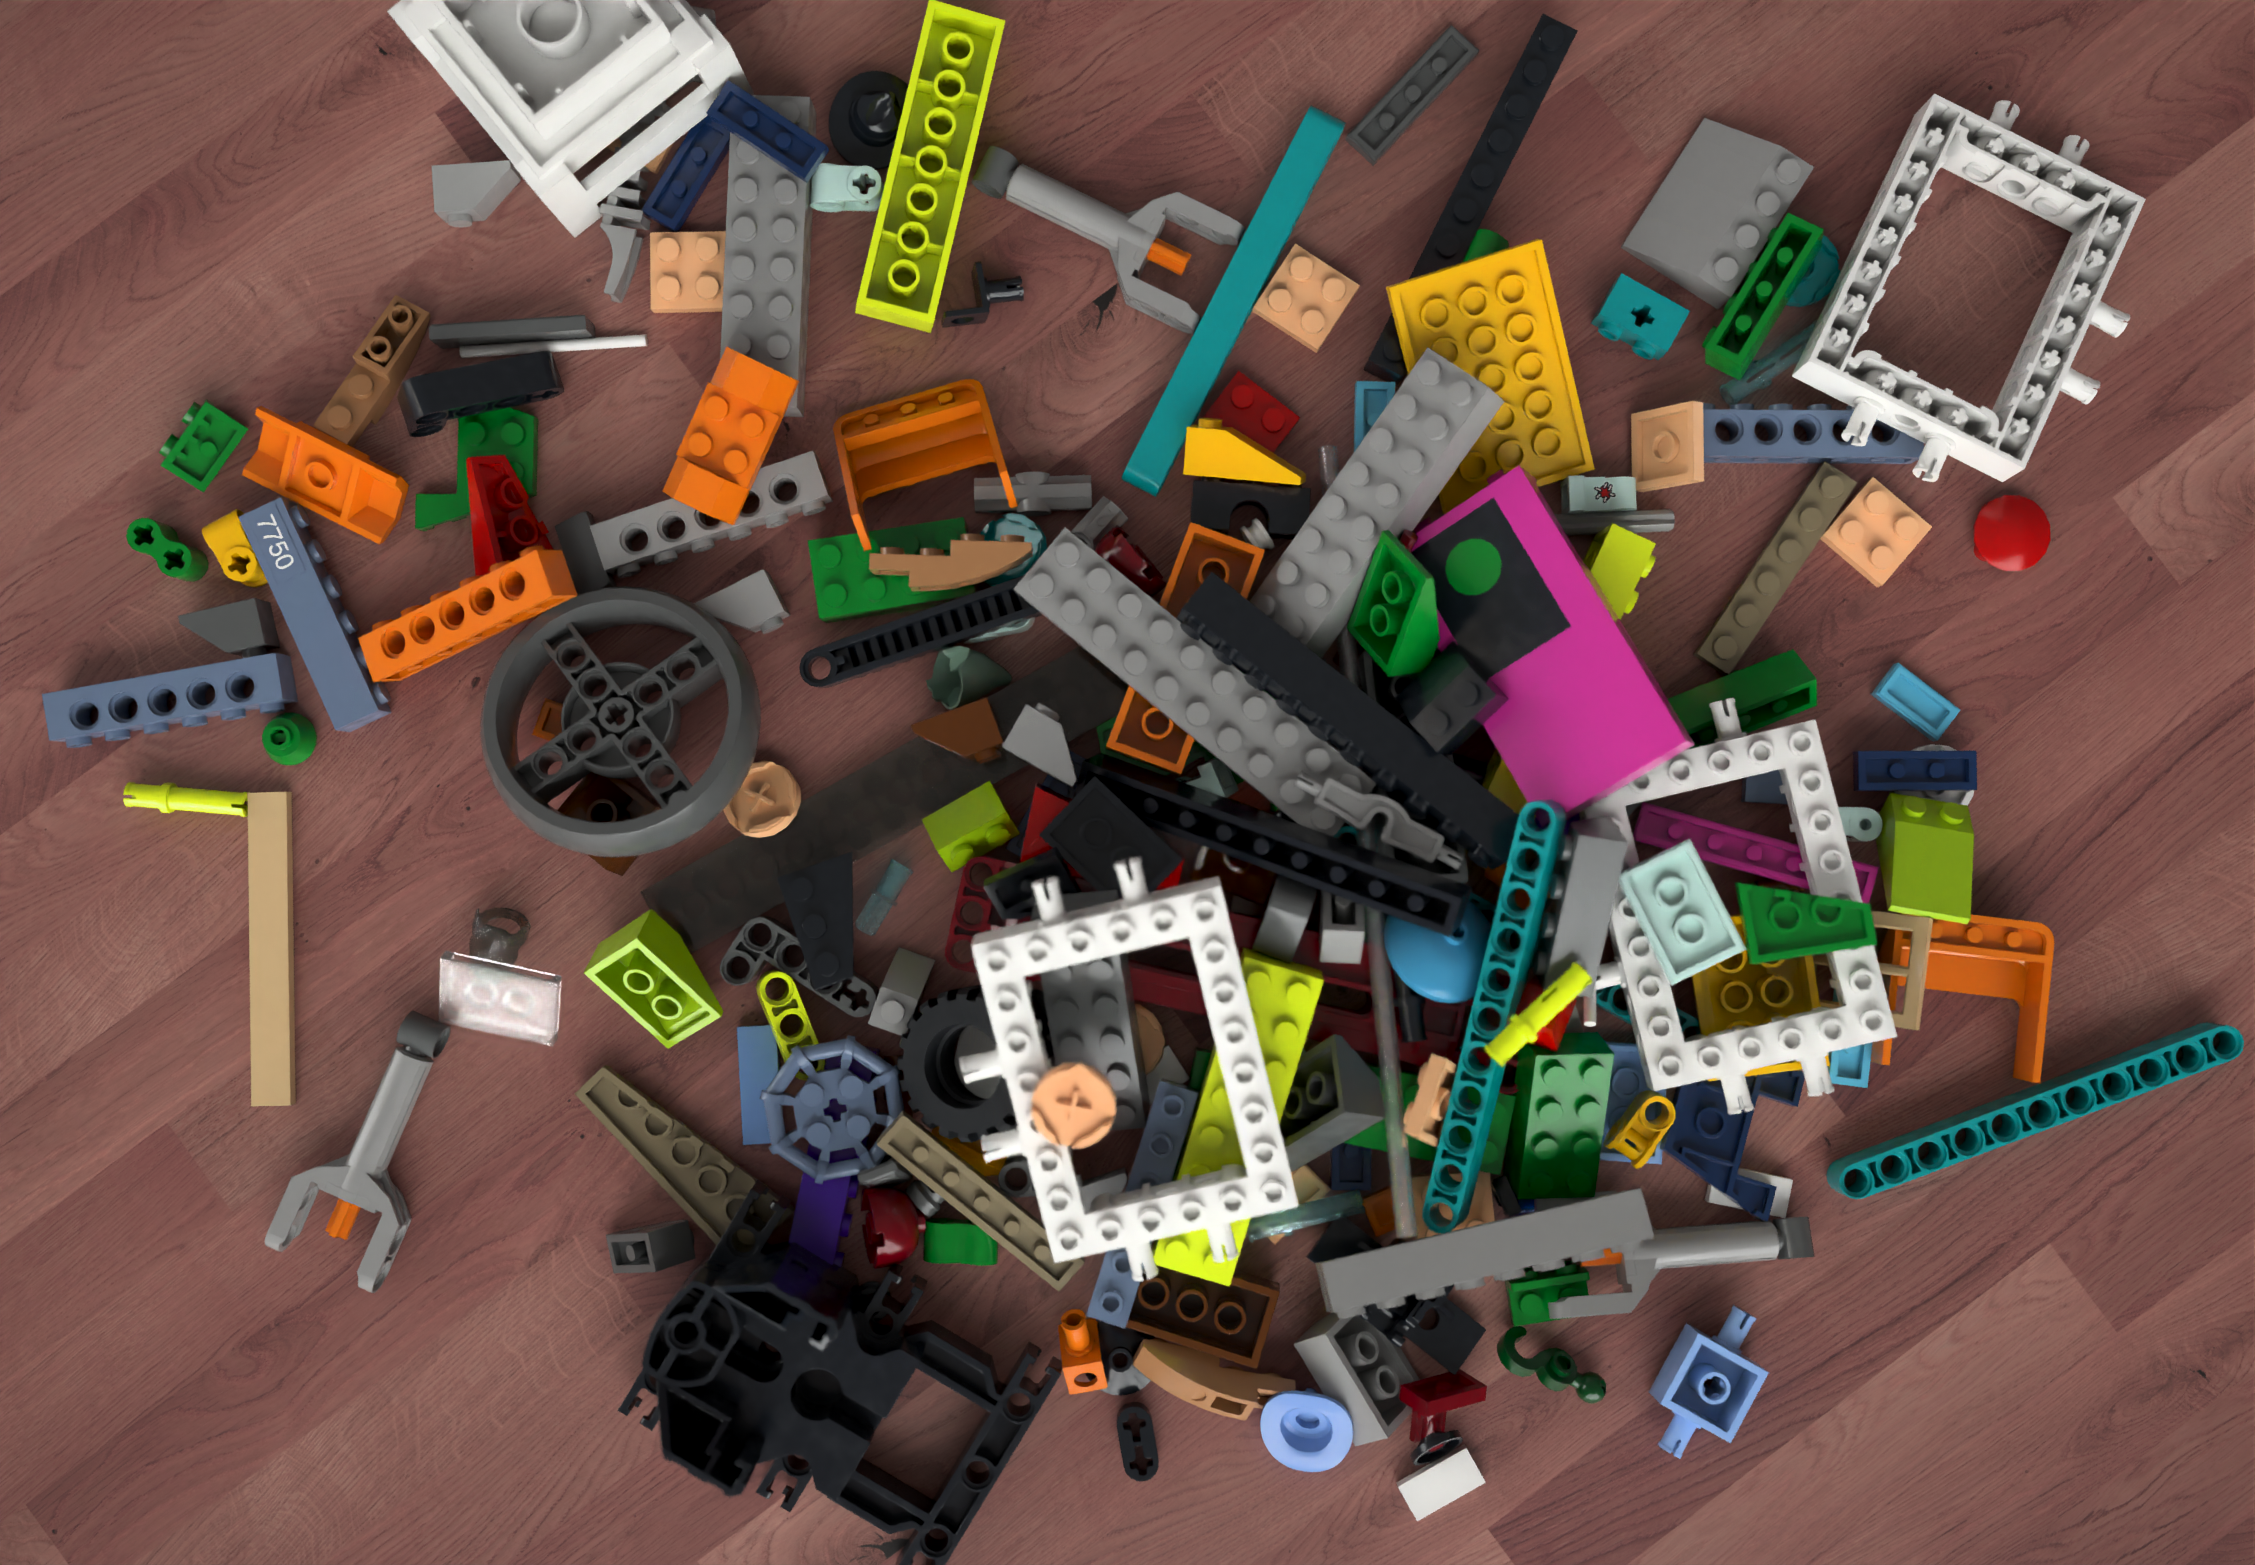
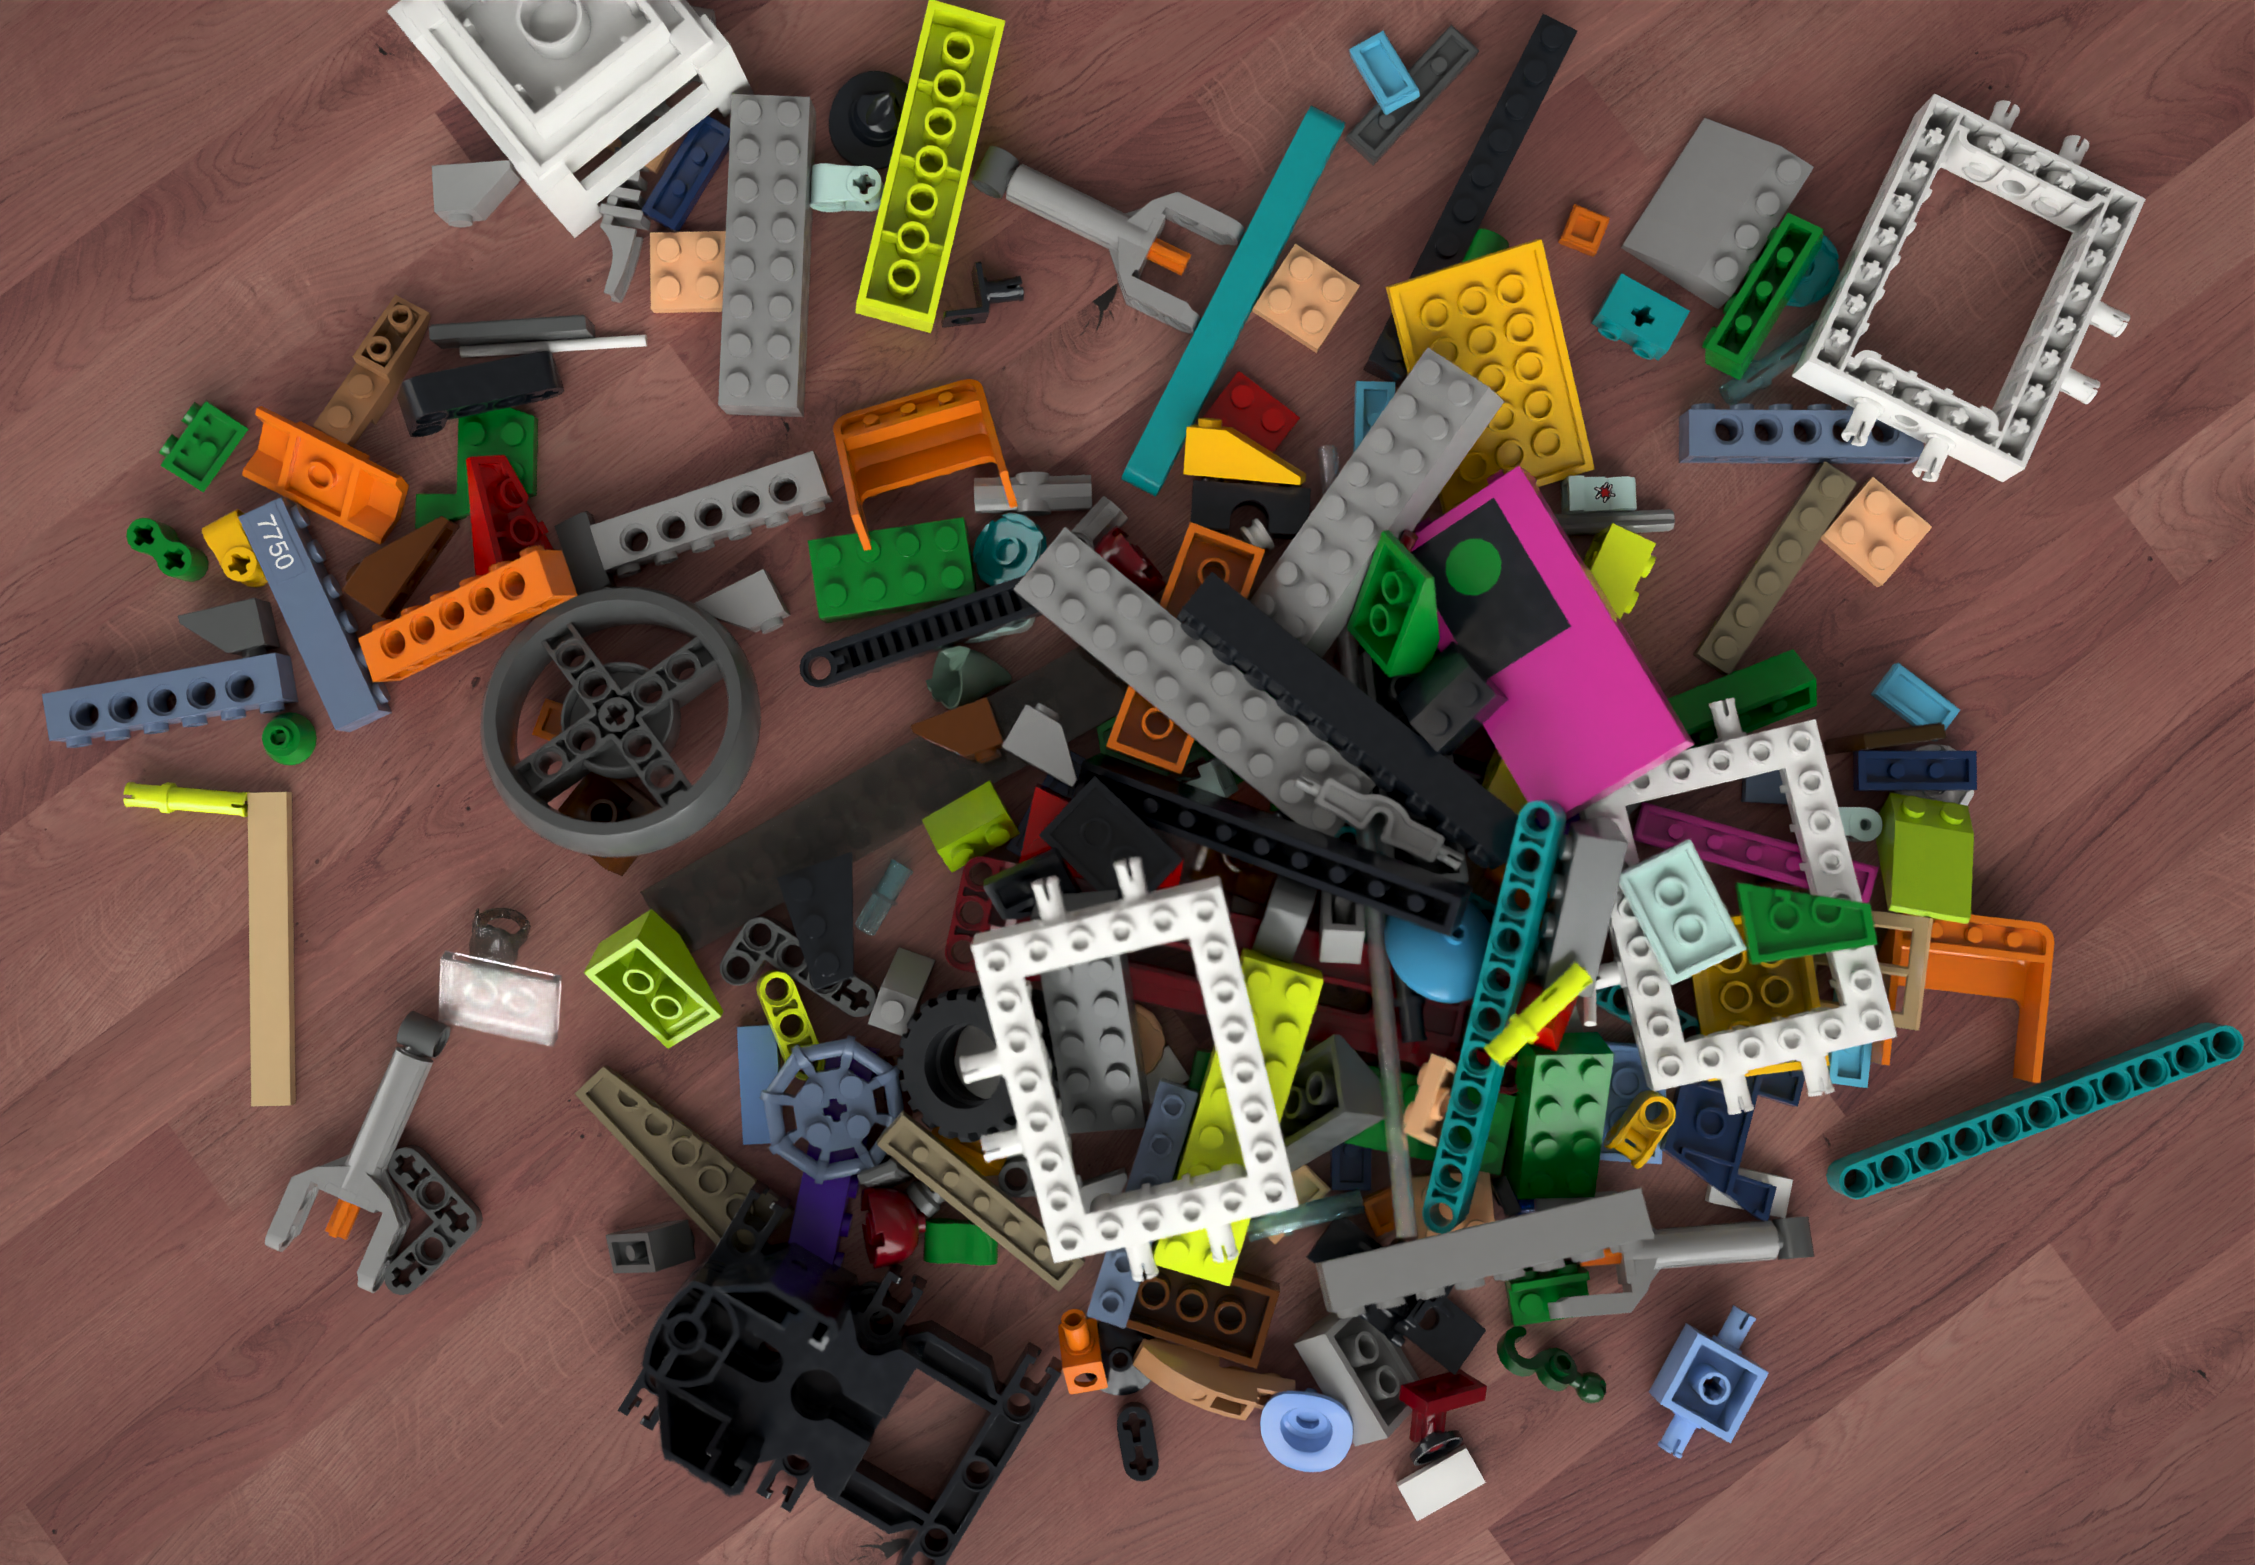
orange piece [662,346,799,525] -> none
dark blue plate [706,80,829,183] -> none
light nougat tile [723,761,801,838] -> none
medium nougat slope [869,534,1033,592] -> none
light nougat tile [1032,1063,1116,1148] -> none
light nougat plate [1631,401,1704,492] -> none
red dish [1974,495,2051,571] -> none
none -> reddish brown slope [342,516,460,620]
none -> dark grey beam [384,1145,483,1295]
none -> medium azure tile [1349,31,1420,116]
none -> orange tile [1558,204,1610,257]
none -> dark brown tile [1824,723,1946,755]

